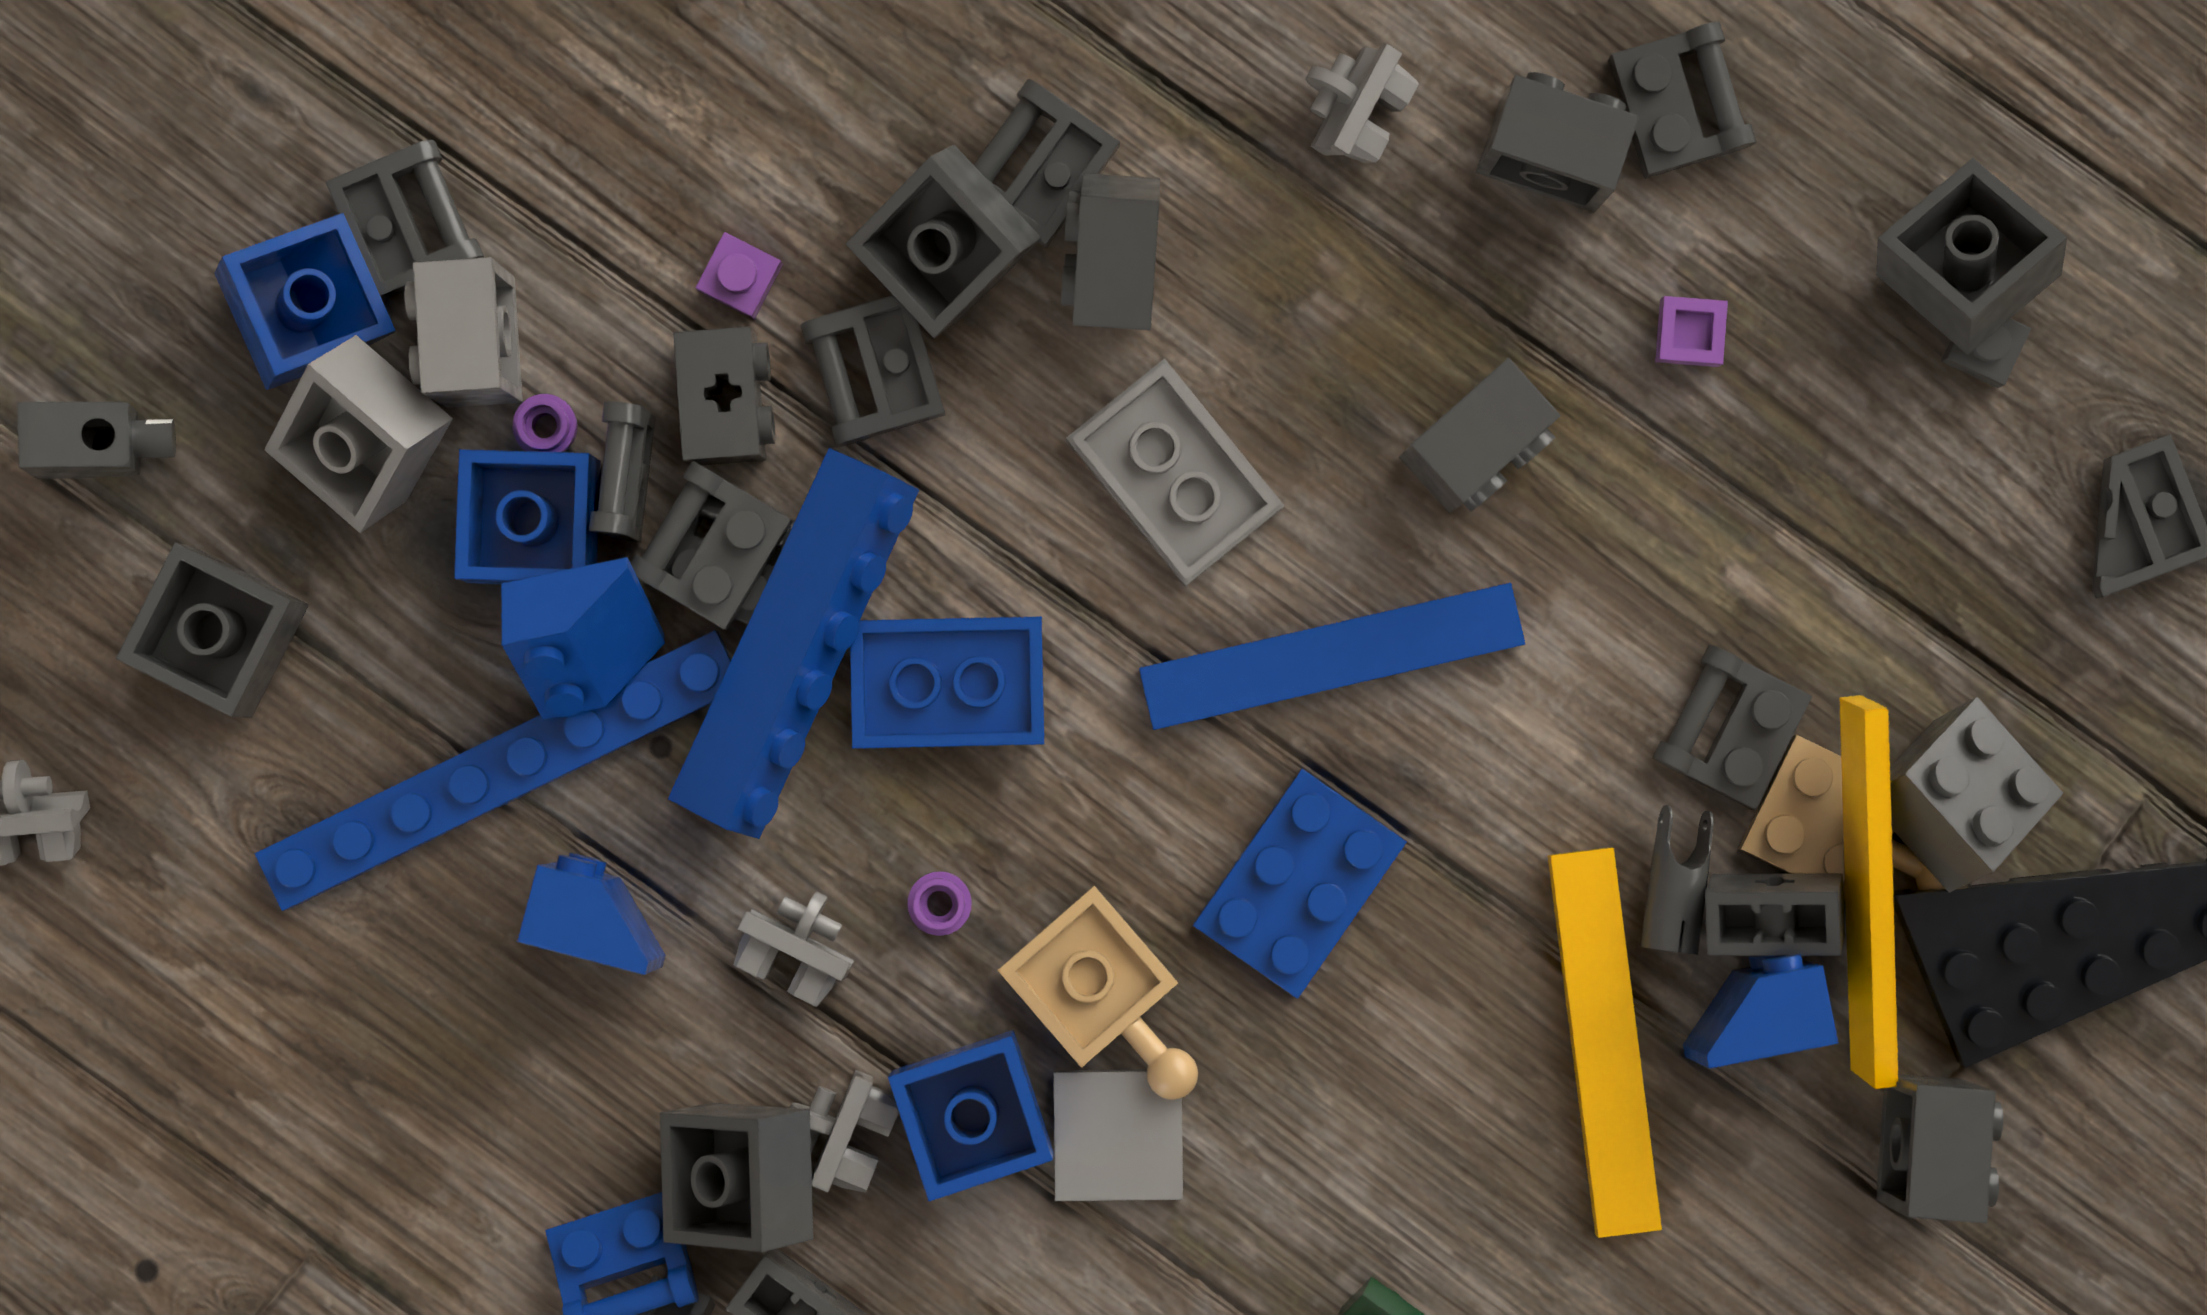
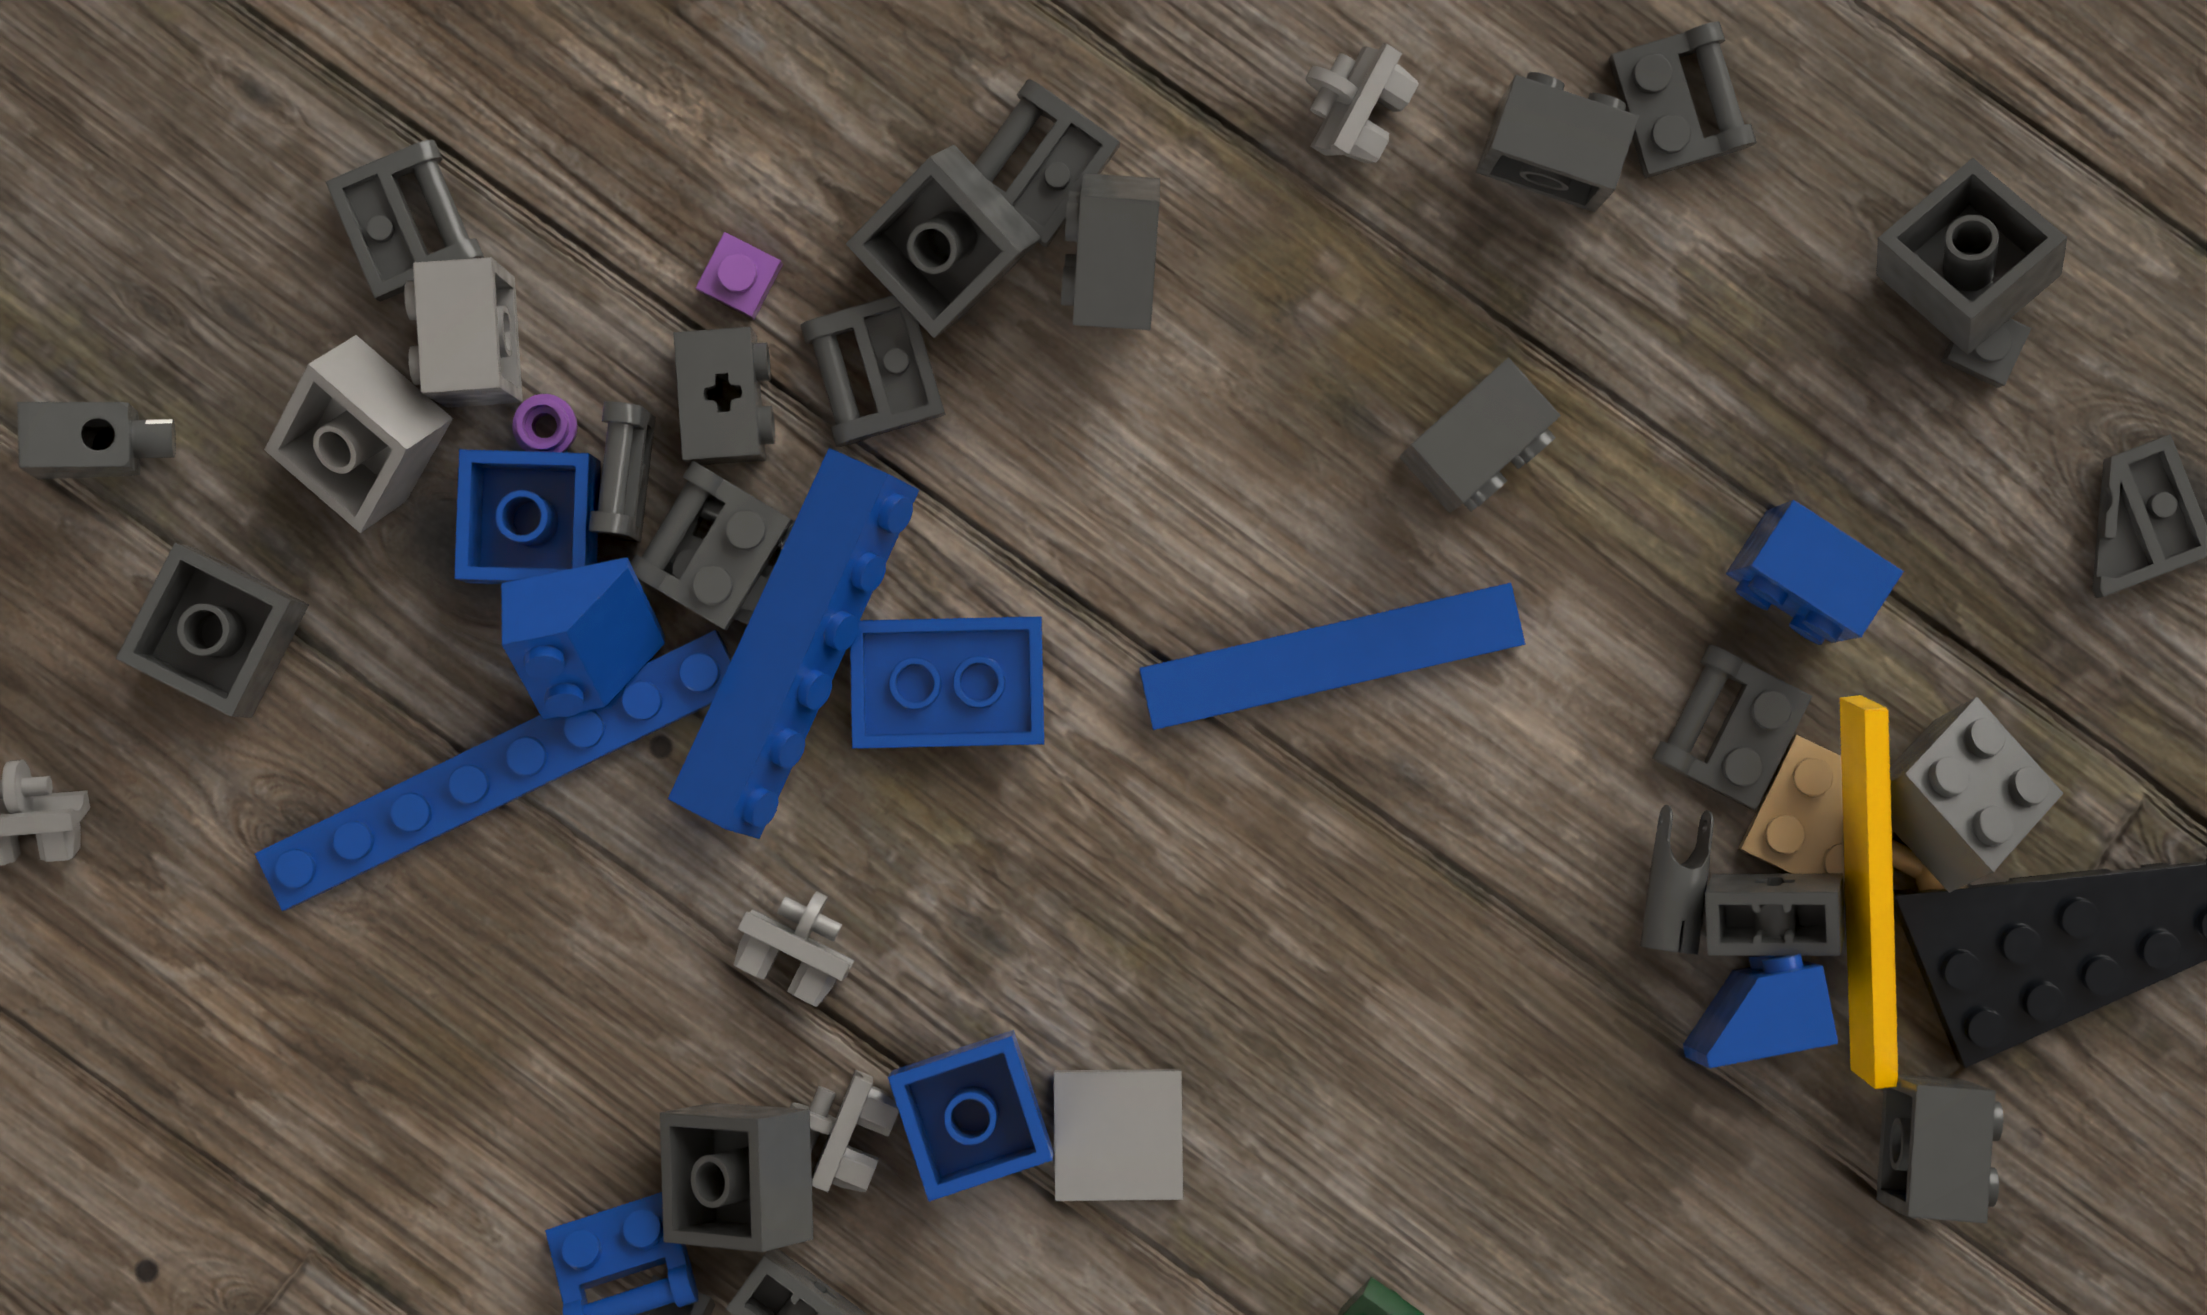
blue slope [214,213,396,390] -> none
blue slope [517,853,666,975] -> none
medium lavender plate [908,871,972,936] -> none
tan plate [998,886,1198,1100] -> none
light grey tile [1066,358,1284,587] -> none
blue plate [1192,769,1407,999] -> none
yellow tile [1547,847,1662,1238] -> none
medium lavender plate [1655,296,1728,367] -> none
none -> blue brick [1726,500,1904,645]

